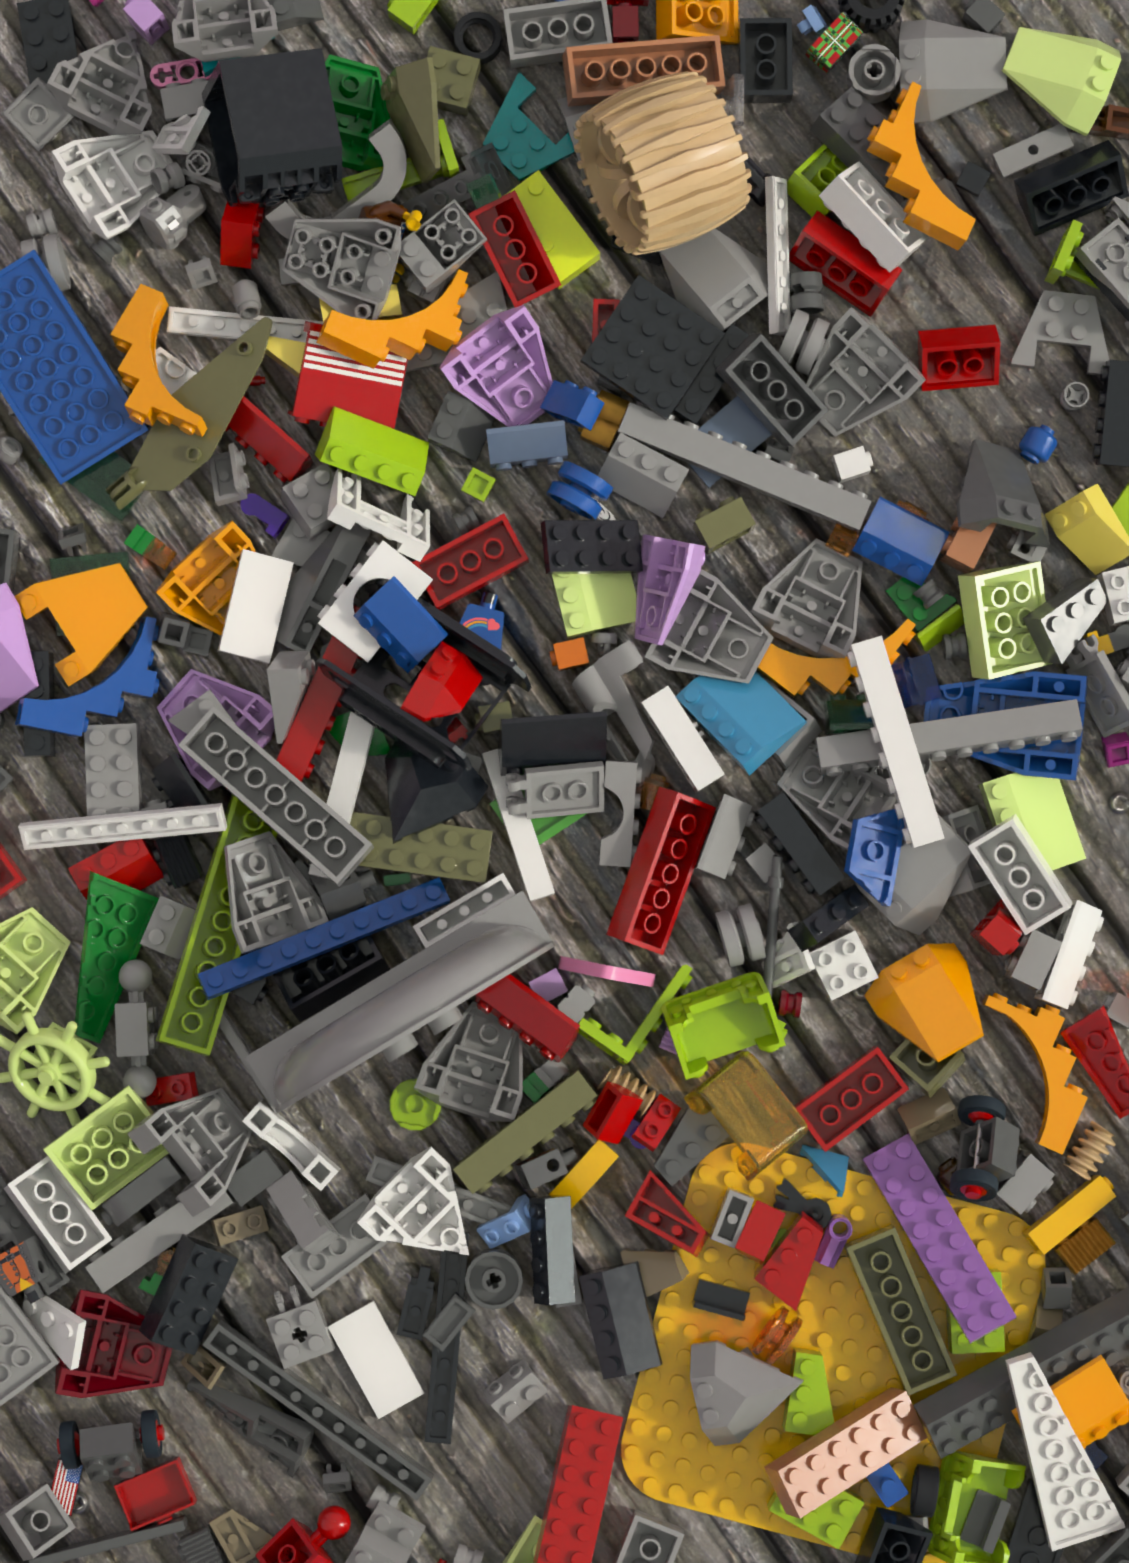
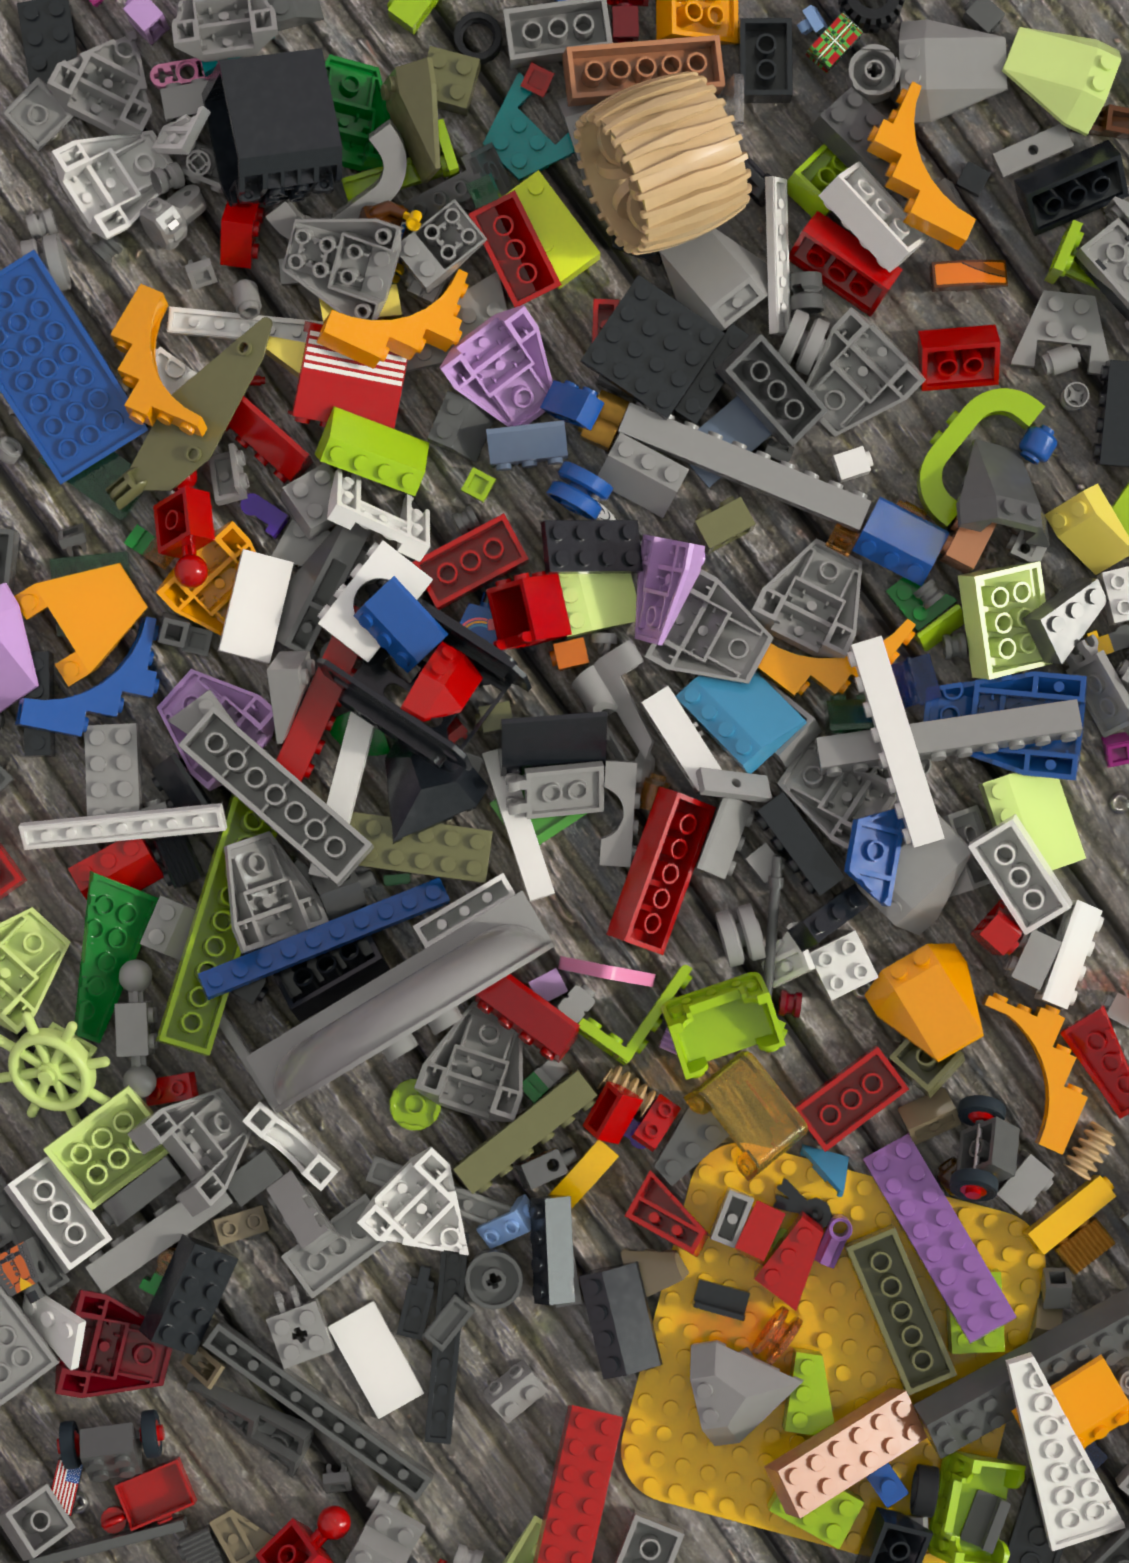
none -> red tile [100,1506,128,1534]
none -> red brick [153,470,215,588]
none -> red container [486,571,572,650]
none -> red tile [520,62,555,98]
none -> light grey tile [696,767,772,803]
none -> lime arch [917,388,1045,529]
none -> slope [929,260,1008,292]
none -> light grey brick [1040,343,1081,376]

